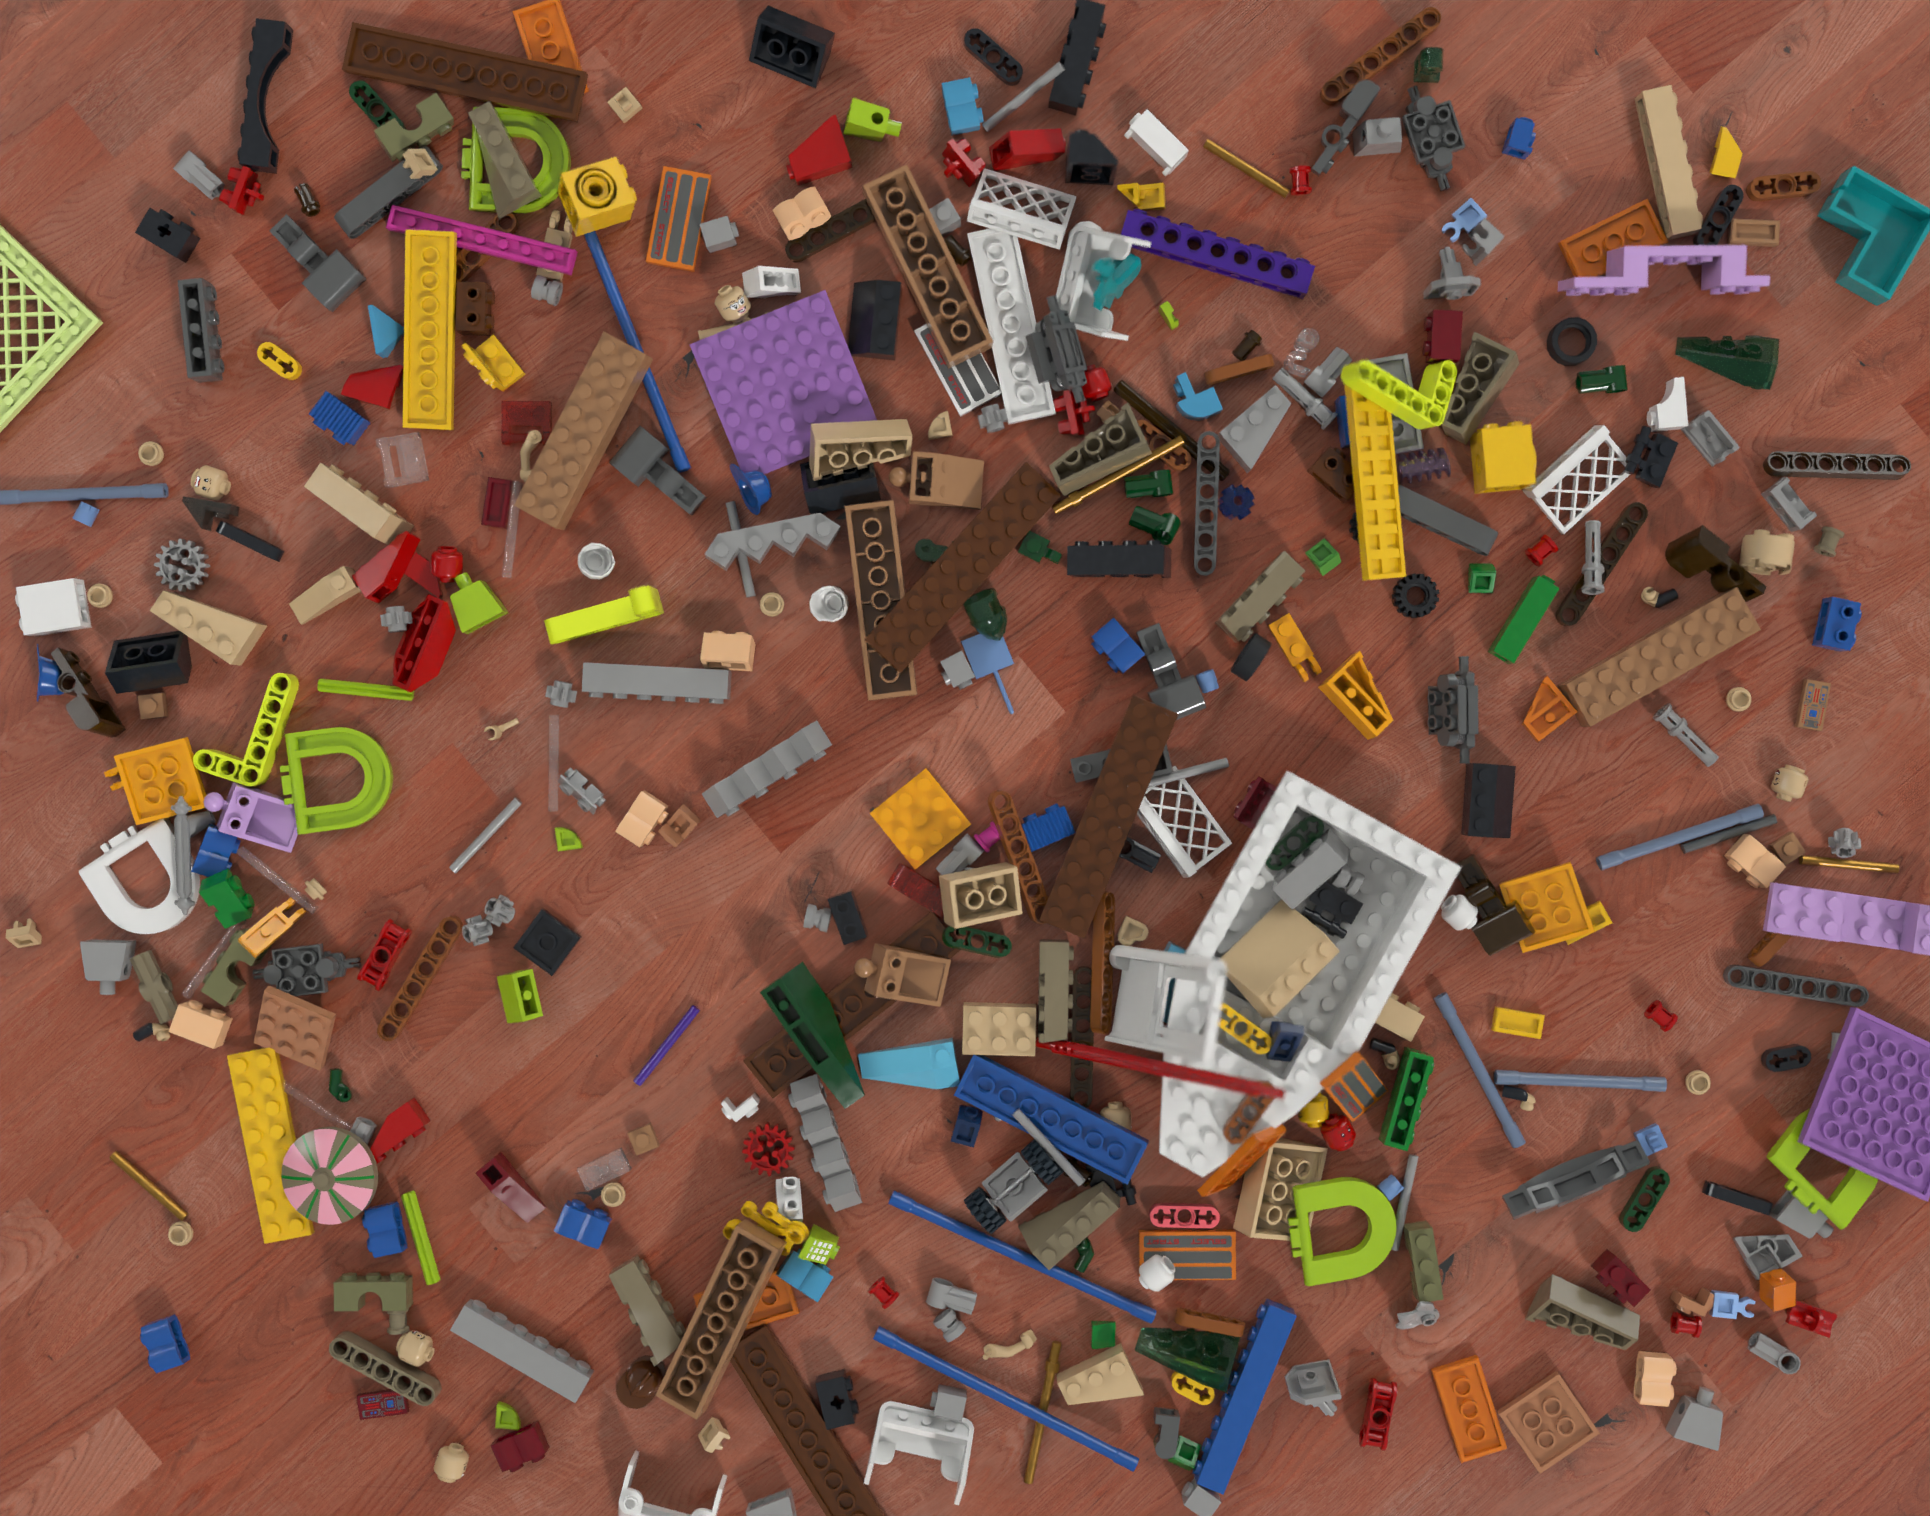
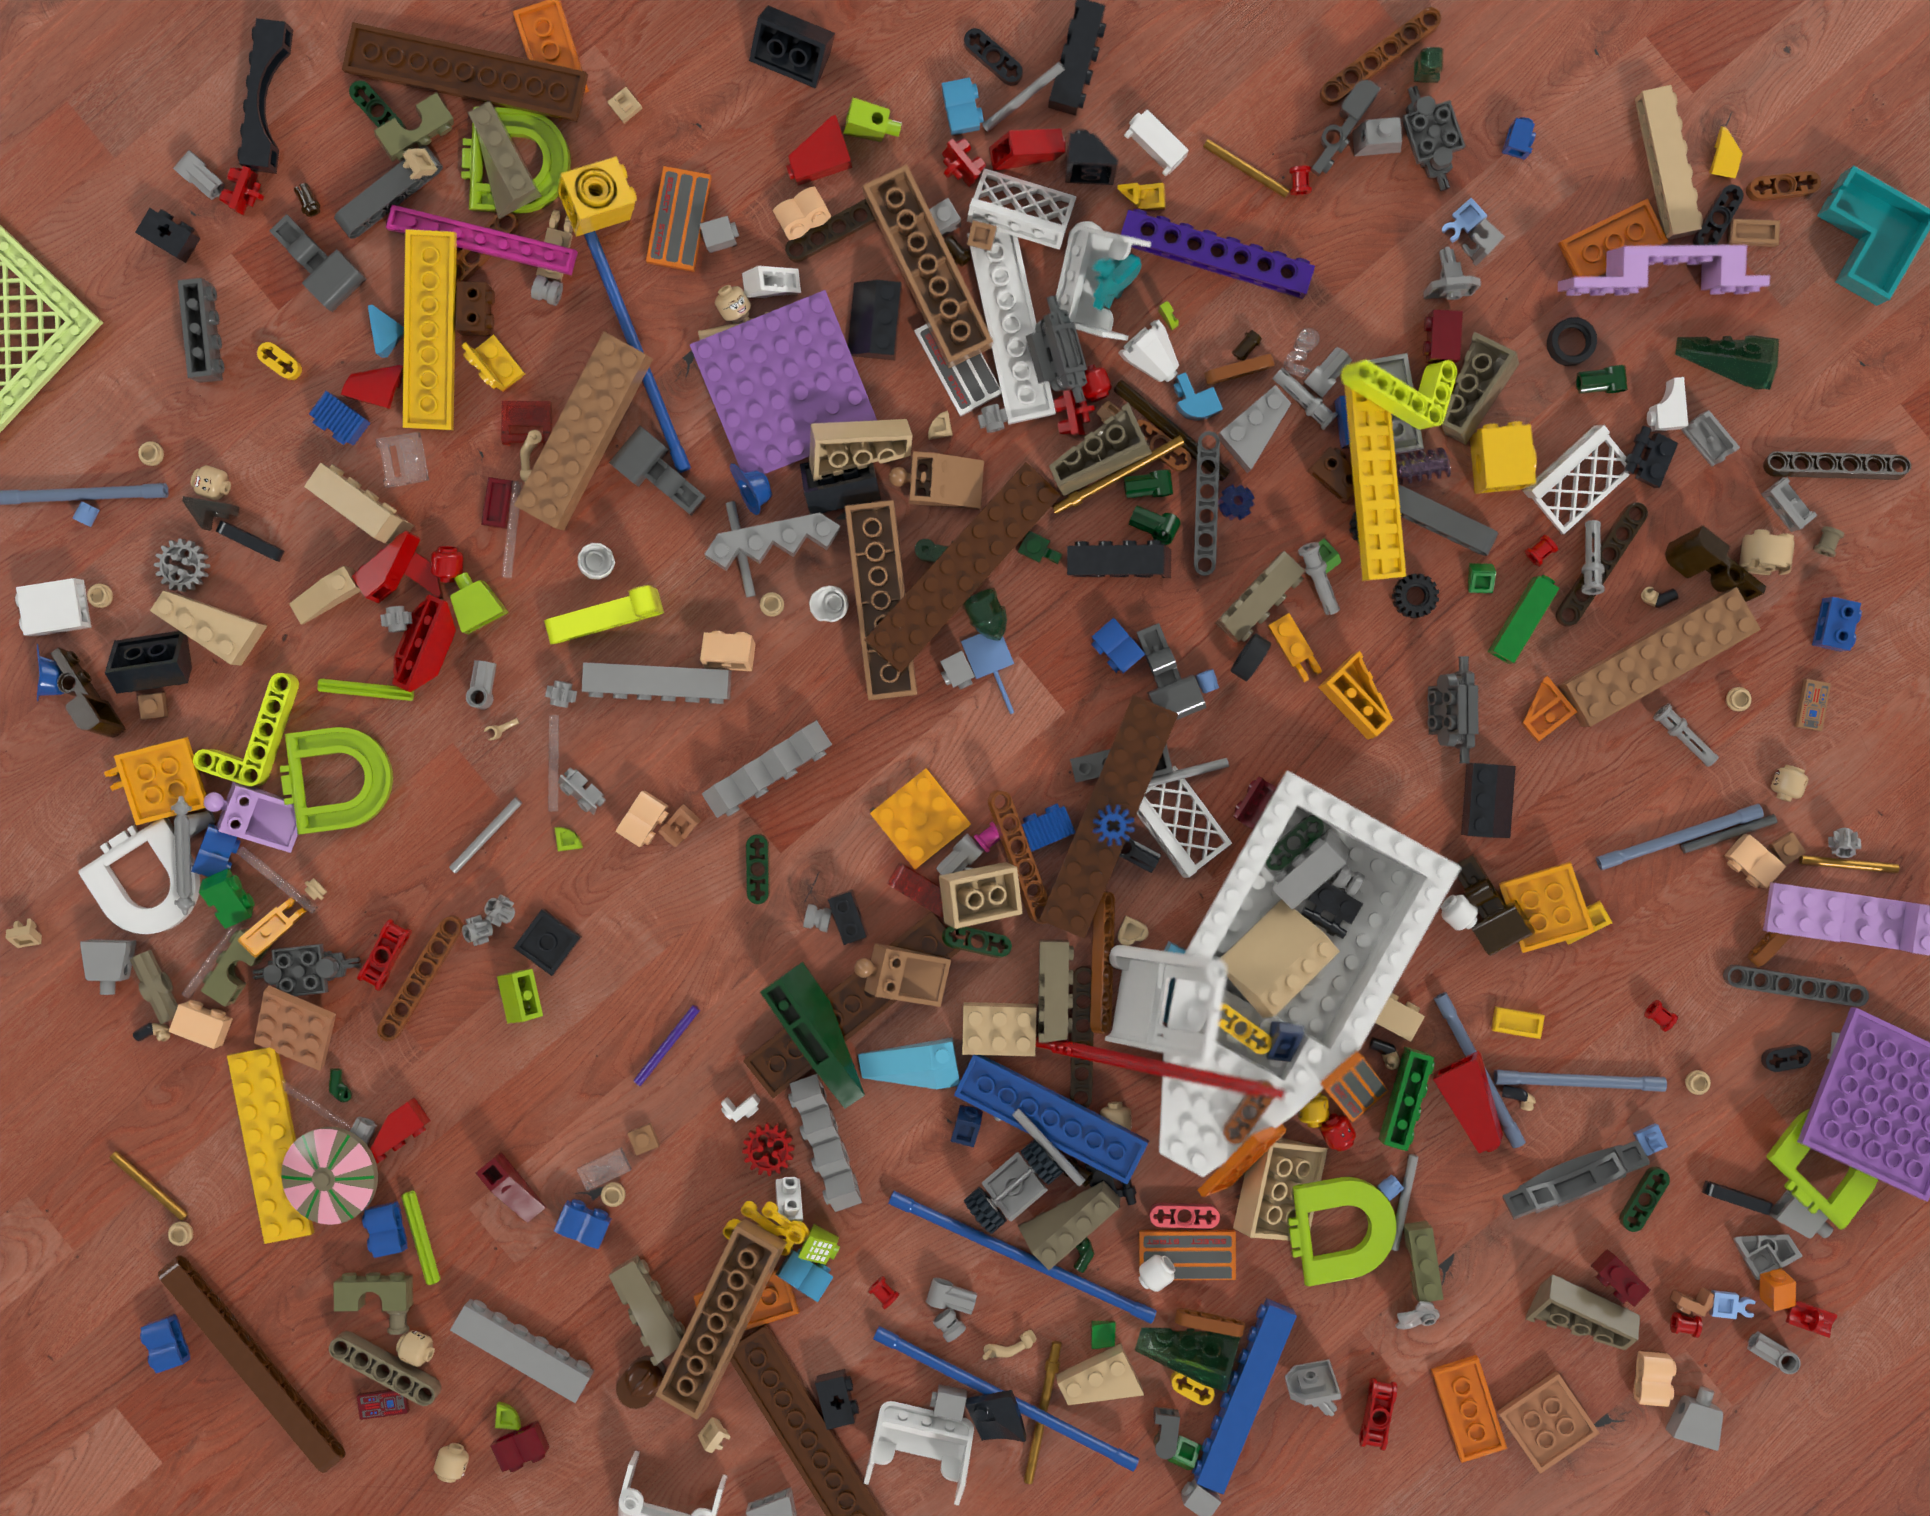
none -> reddish brown beam [158,1255,346,1473]
none -> light grey piece [466,660,497,710]
none -> dark green beam [746,834,770,904]
none -> black plate [965,1390,1026,1442]
none -> medium nougat plate [967,220,997,251]
none -> blue gear [1093,804,1134,846]
none -> white cone [1118,320,1179,382]
none -> light grey pin [1298,542,1340,615]
none -> red slope [1433,1051,1503,1153]

